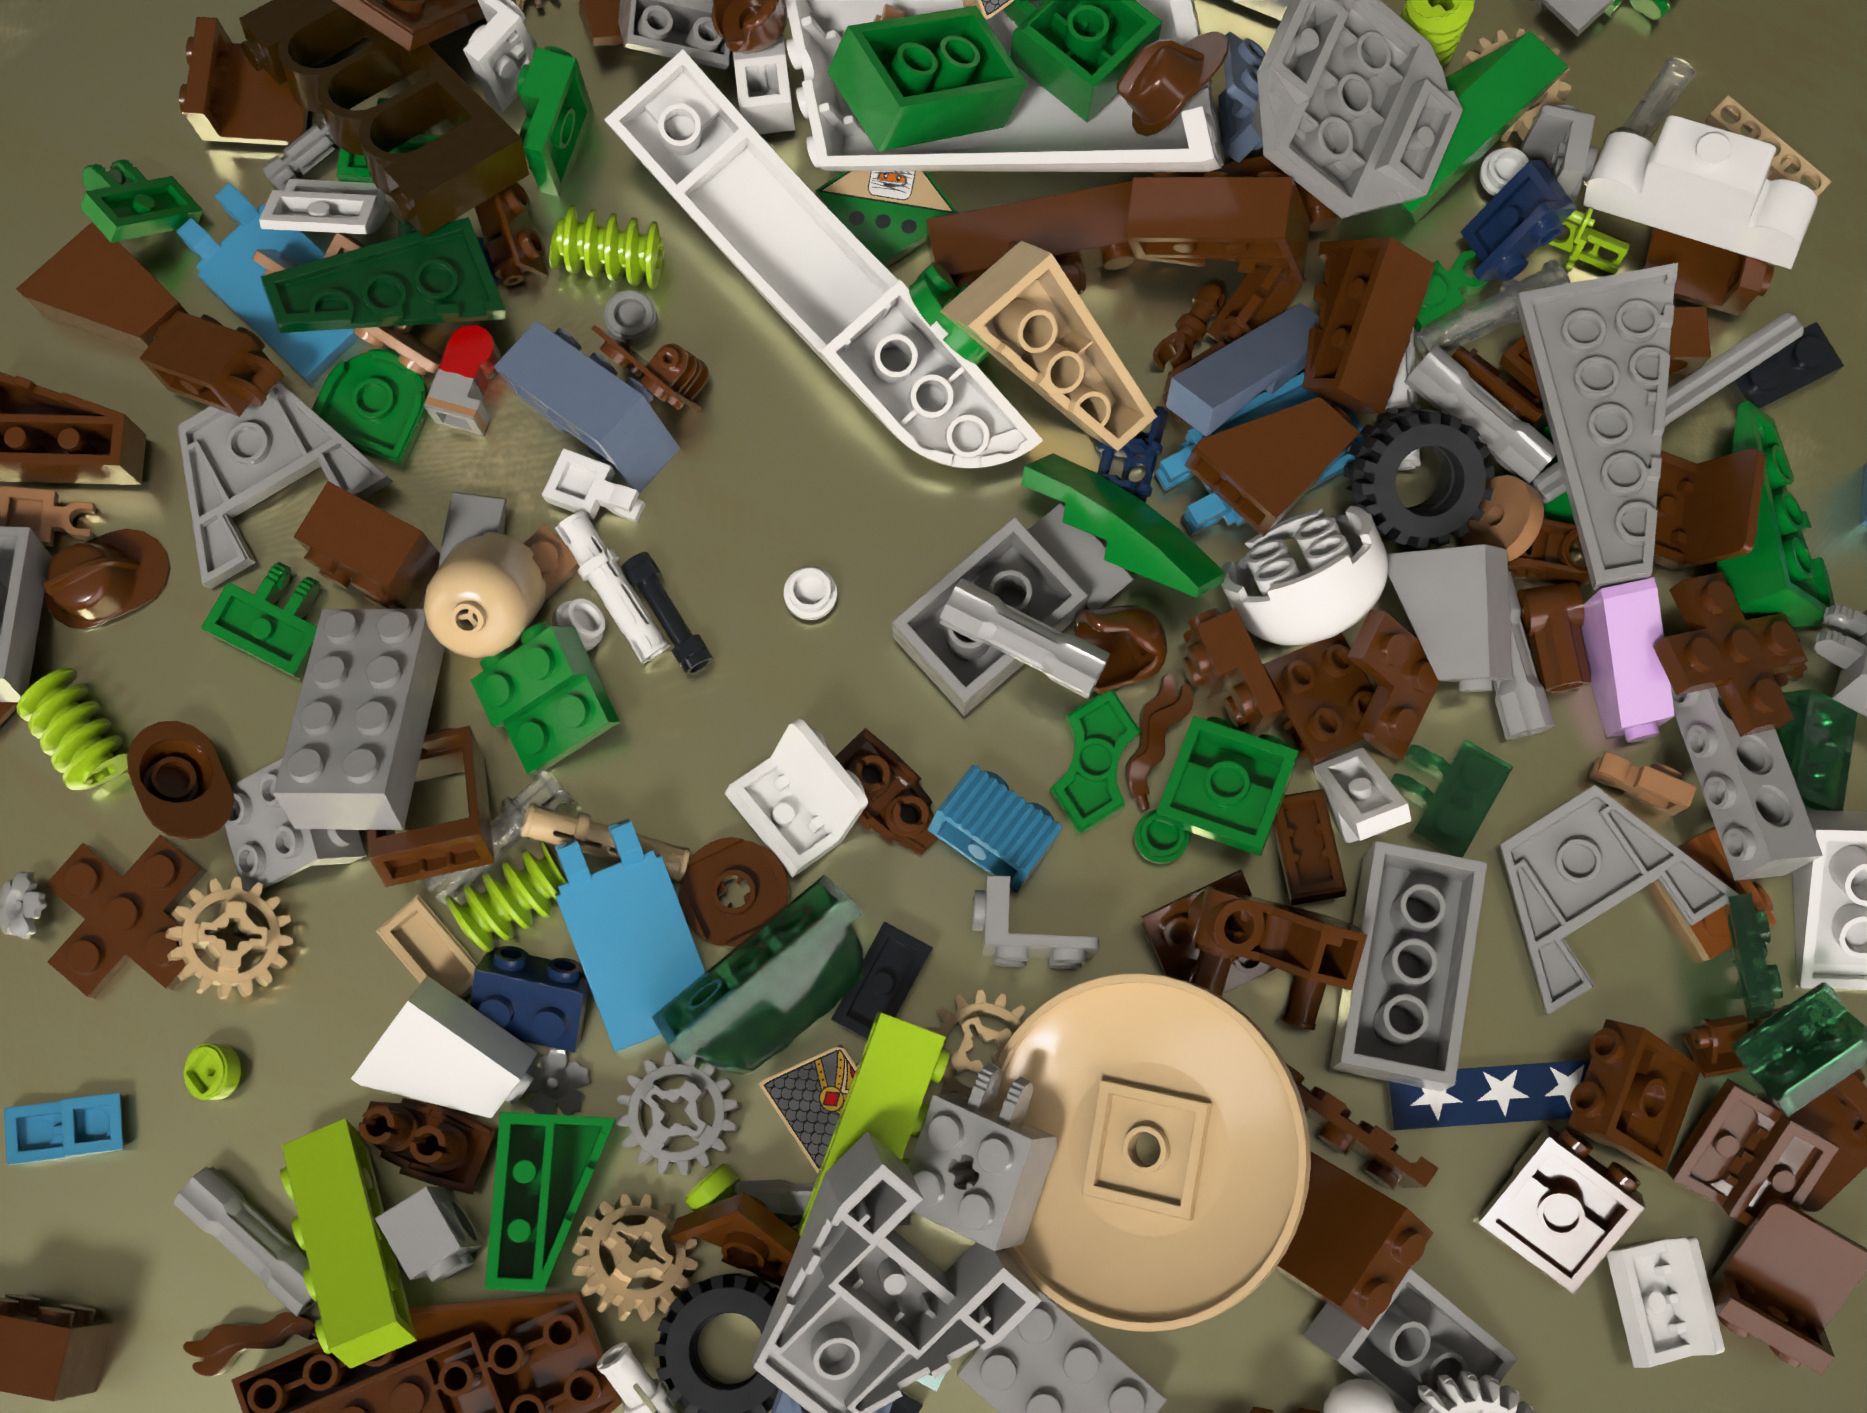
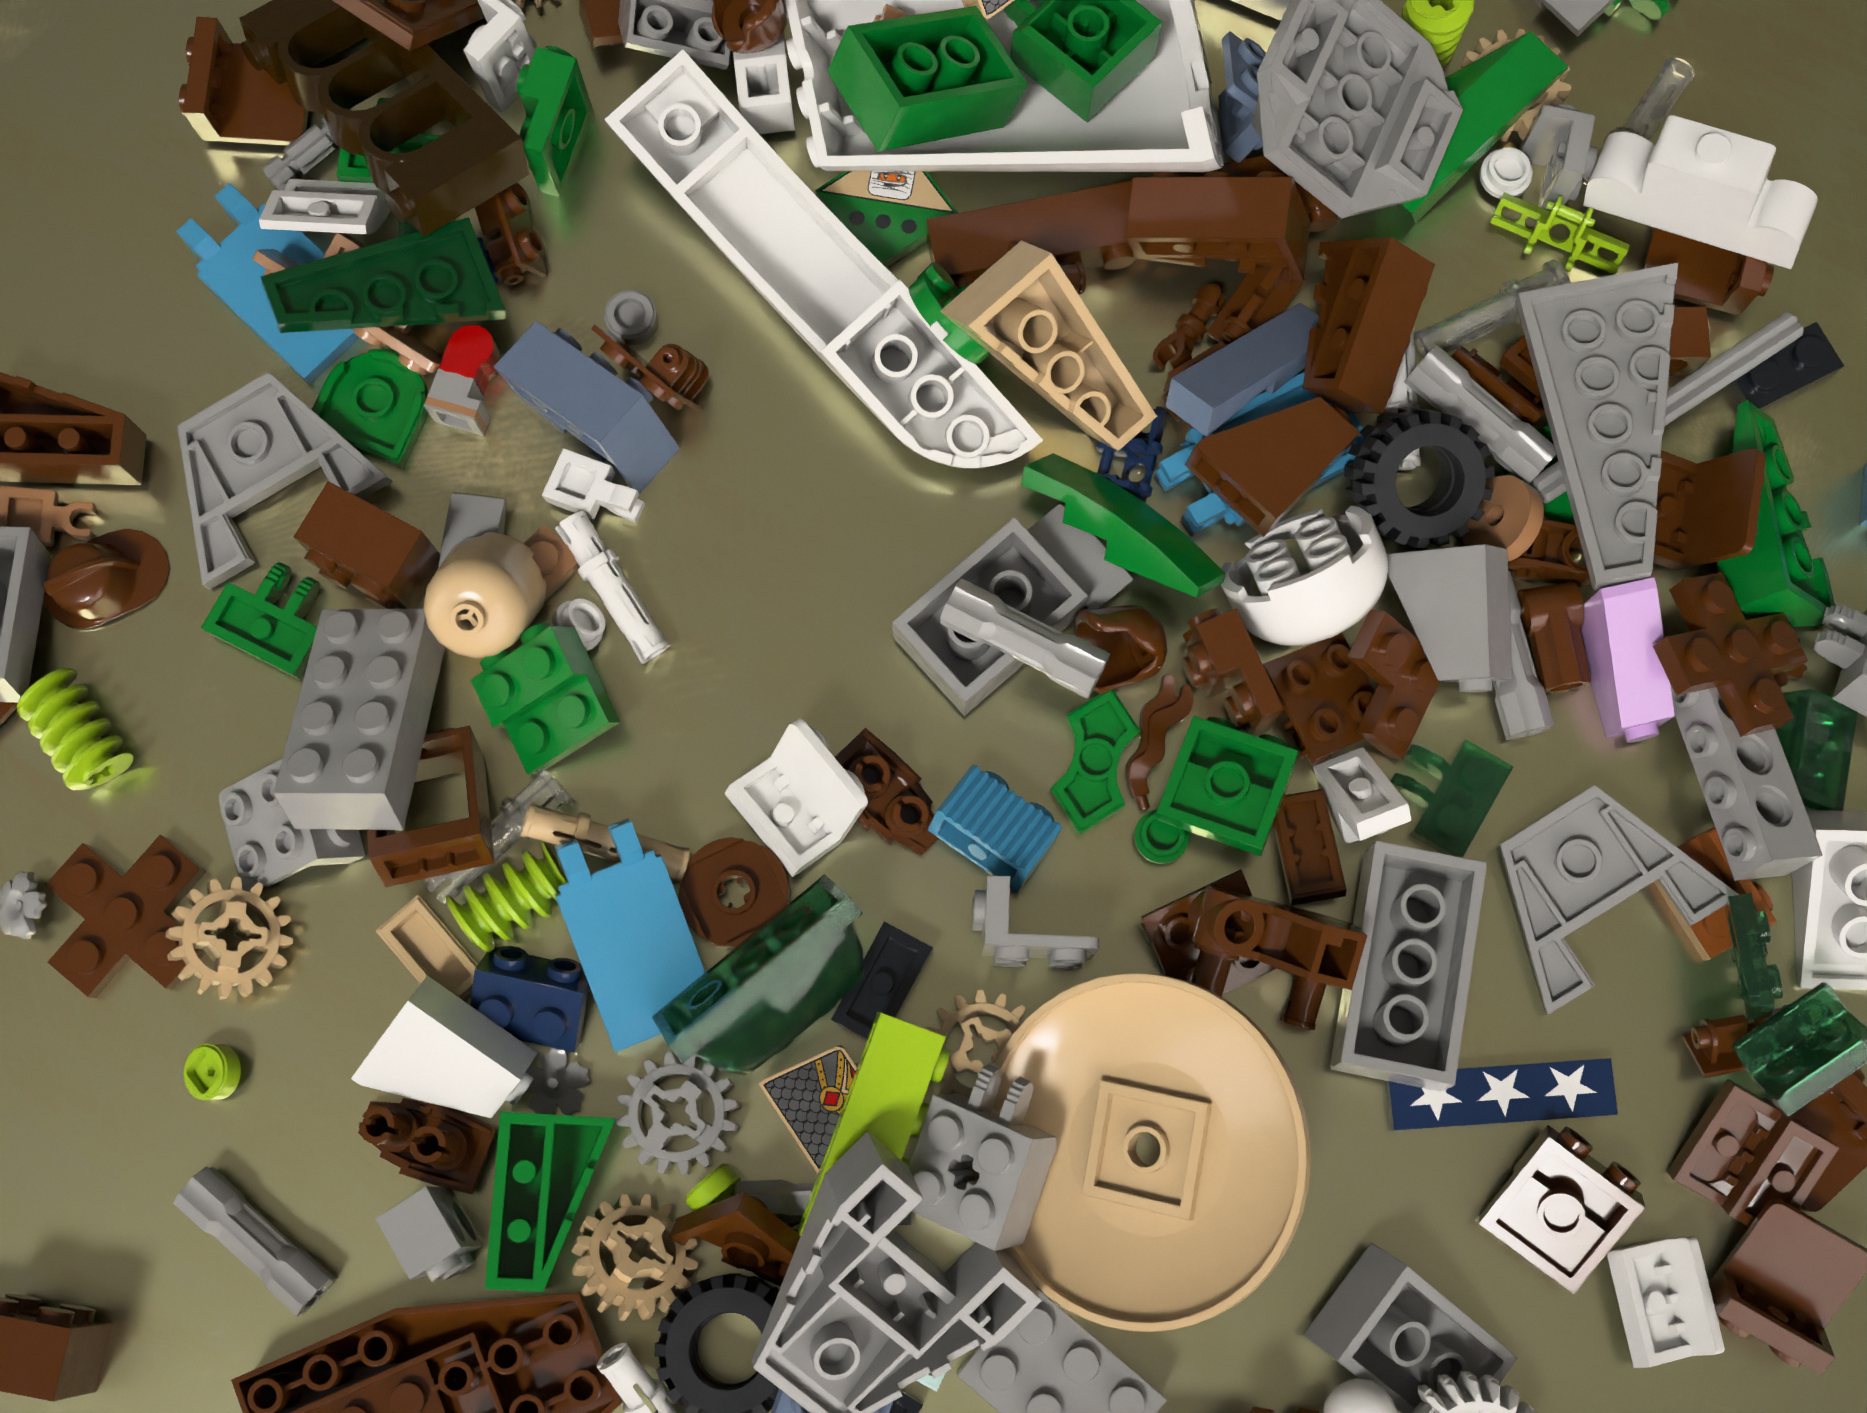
dark azure slope [4,1093,124,1166] -> none
reddish brown slope [16,222,189,352] -> none
green hinge [80,159,203,243] -> none
reddish brown piece [126,721,234,840] -> none
reddish brown brick [140,310,284,417] -> none
reddish brown hair [183,1312,318,1376] -> none
lime brick [280,1118,417,1369] -> none
lime piece [549,205,664,289] -> none
black bar [621,552,714,676] -> none
white plate [784,566,837,620] -> none
reddish brown piece [1116,31,1229,137] -> none
reddish brown brick [1275,1152,1434,1331] -> none
reddish brown wing [1286,1064,1439,1190] -> none
green plate [1414,250,1489,334] -> none
dark blue bracket [1460,160,1577,282] -> none
reddish brown plate [1568,1019,1700,1172] -> none
medium nougat plate [1589,752,1697,816] -> none
tan piece [1705,95,1832,197] -> none

